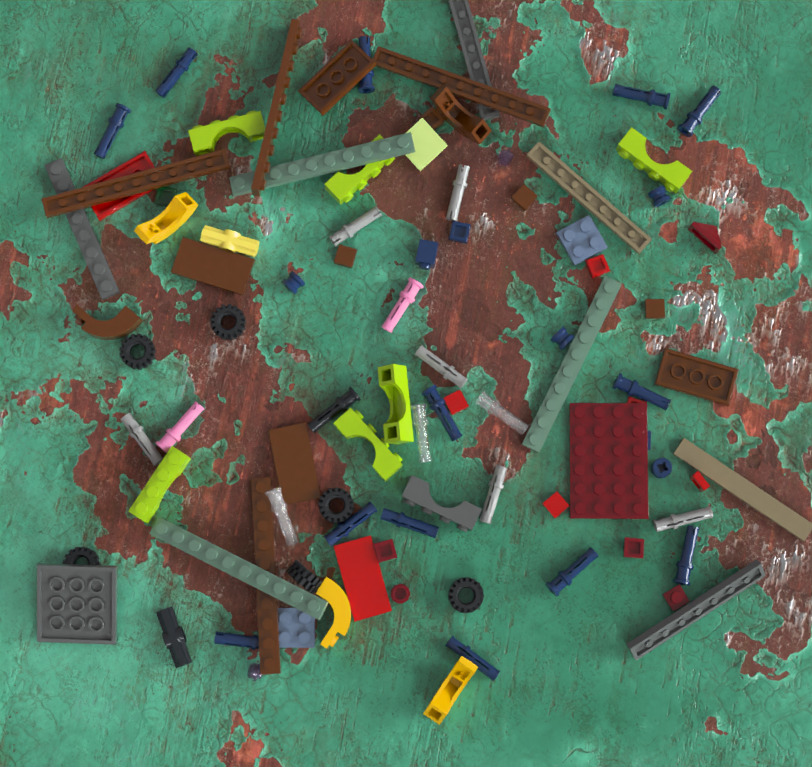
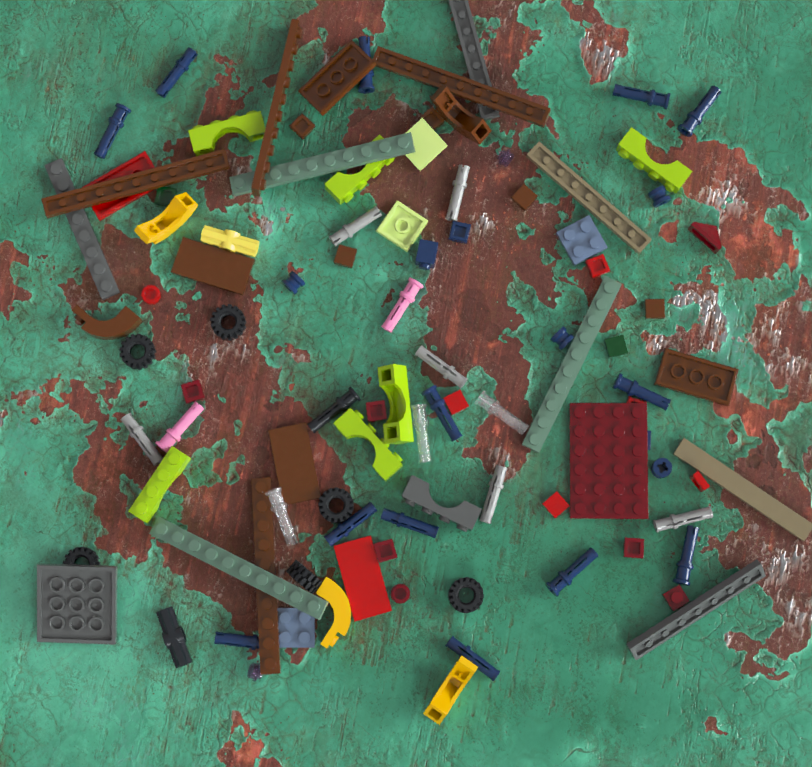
none -> red tile [141,285,161,305]
none -> dark red plate [181,379,205,404]
none -> reddish brown tile [289,113,316,140]
none -> dark red plate [366,400,387,422]
none -> yellowish green tile [376,200,428,252]
none -> dark green tile [604,335,628,358]

